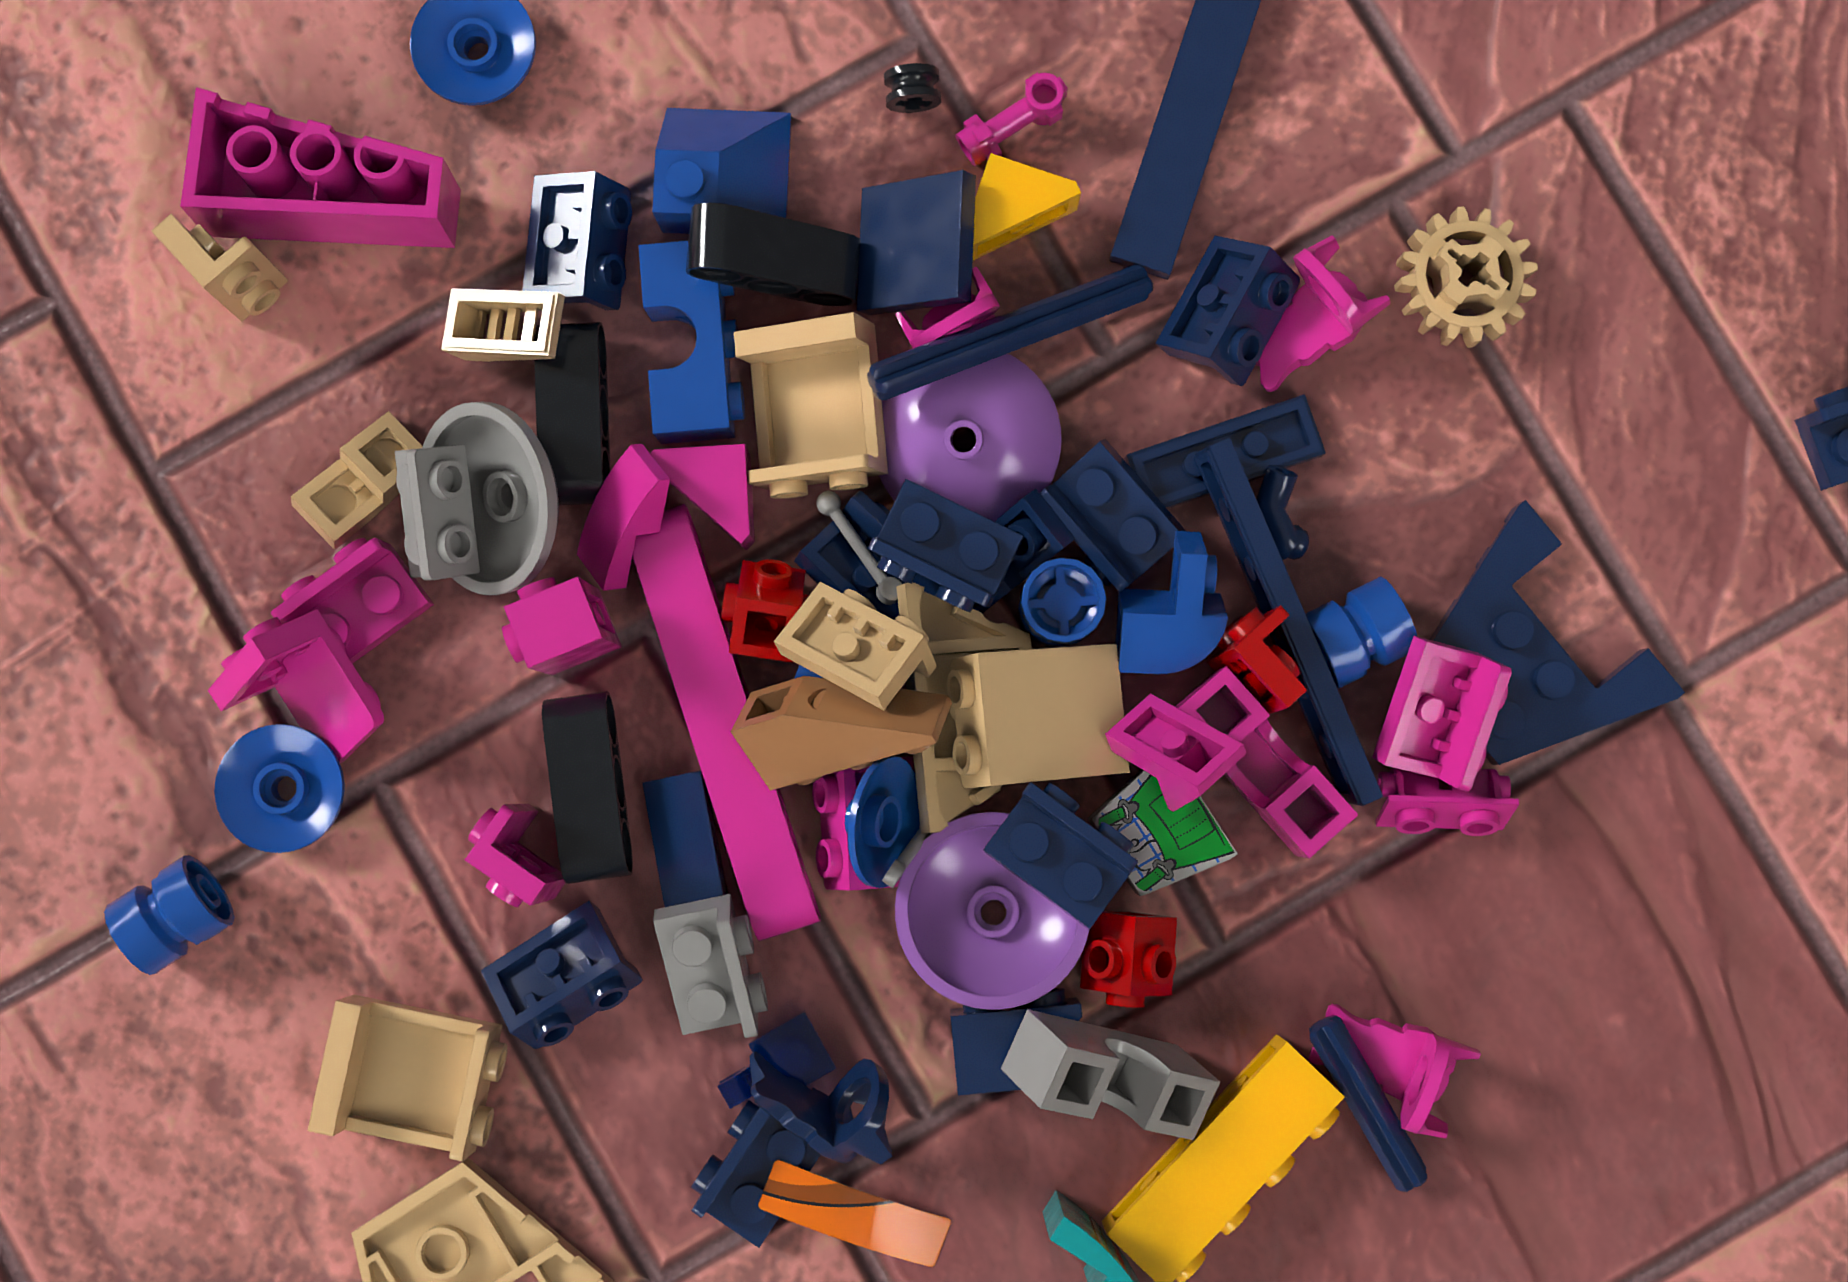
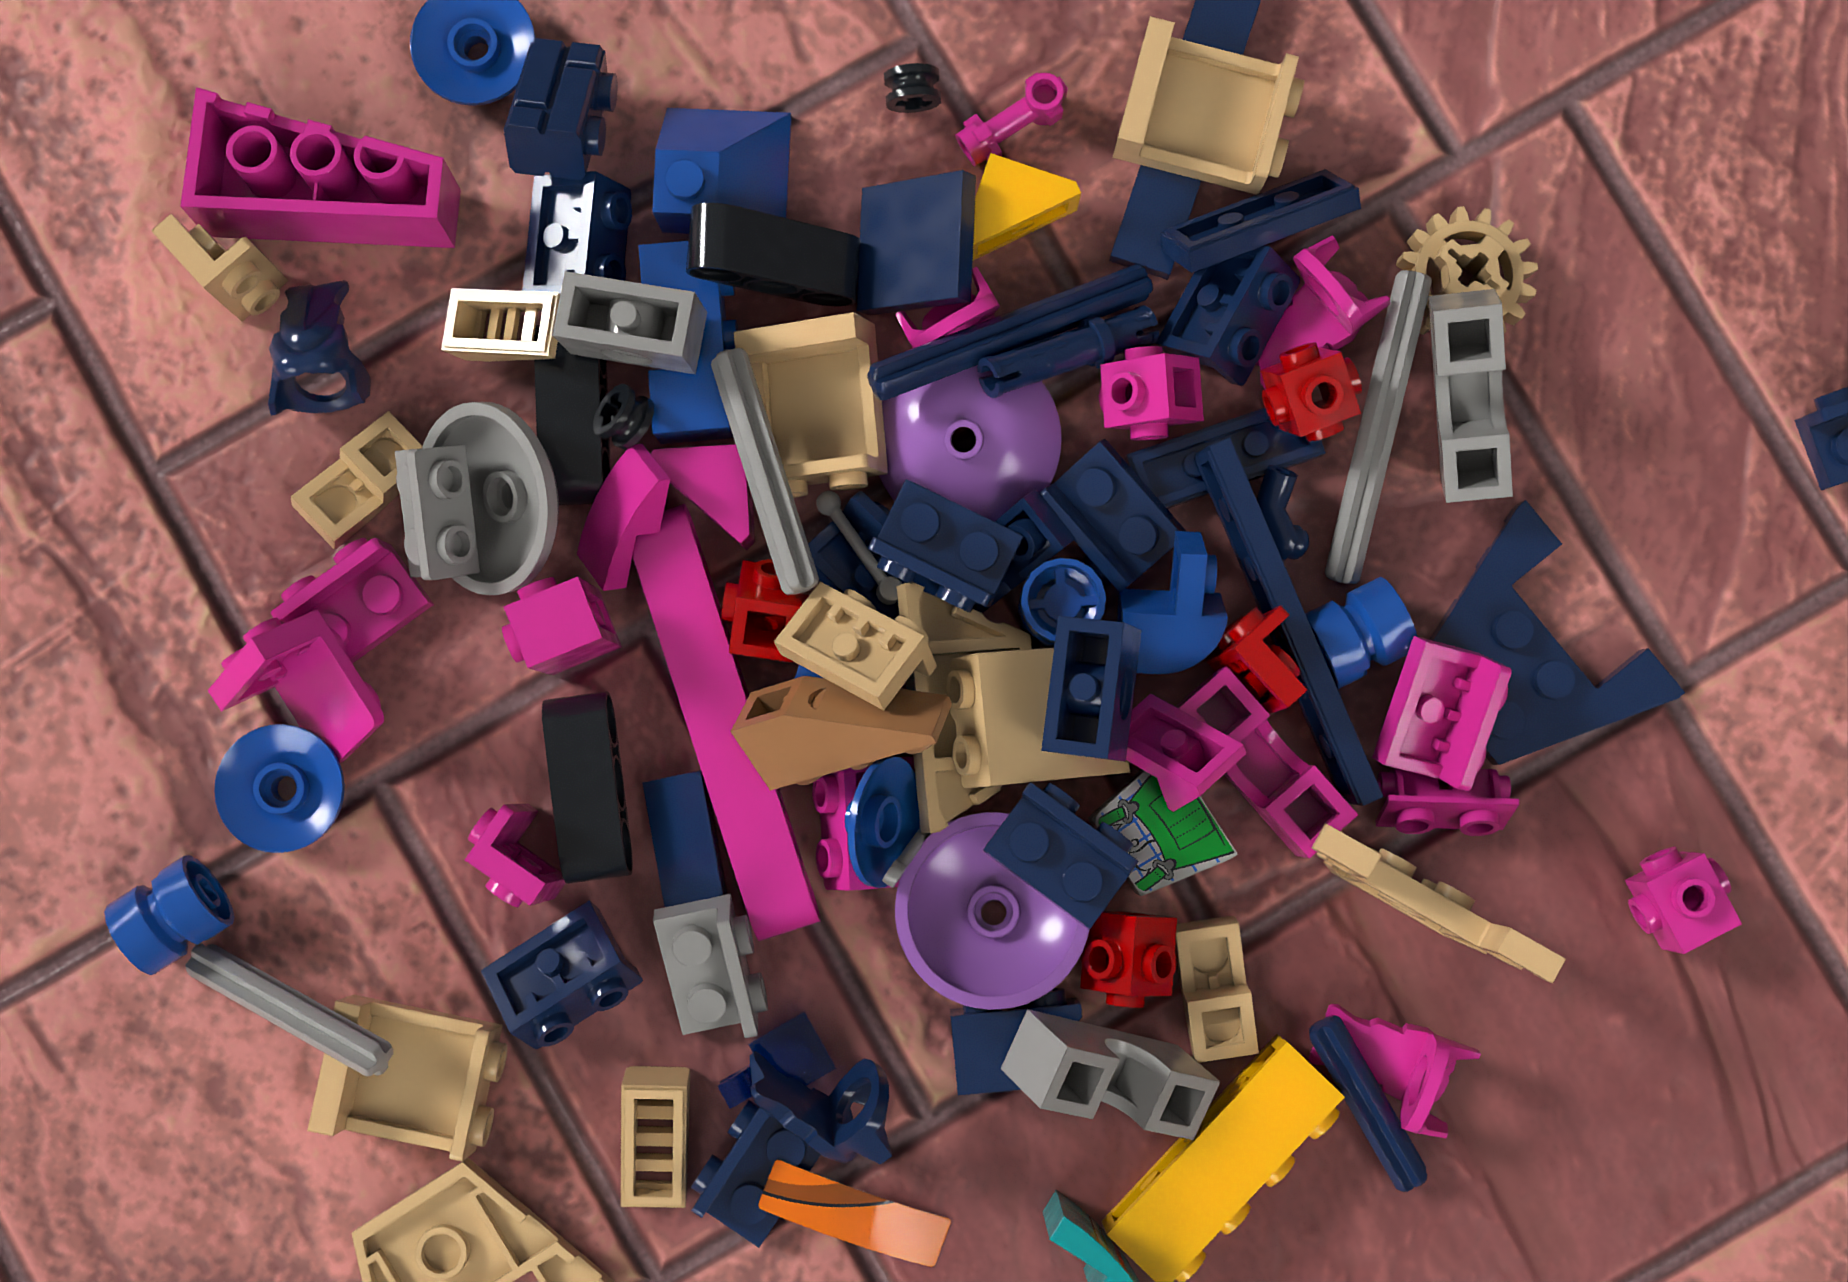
none -> light grey axle [185,944,393,1076]
none -> dark blue hair [268,280,371,416]
none -> dark blue brick [504,38,618,181]
none -> light grey brick [552,271,707,375]
none -> black bush [593,384,654,450]
none -> tan slope [621,1066,690,1208]
none -> light grey axle [711,348,819,595]
none -> dark blue pin [977,305,1159,398]
none -> dark blue brick [1041,616,1142,762]
none -> dark pink brick [1099,346,1204,441]
none -> tan panel [1112,16,1304,195]
none -> dark blue tile [1160,169,1361,273]
none -> tan slope [1175,915,1259,1063]
none -> red brick [1260,342,1362,441]
none -> tan wing [1311,824,1566,983]
none -> light grey axle [1325,270,1432,584]
none -> light grey arch [1428,289,1513,503]
none -> dark pink brick [1625,846,1742,954]

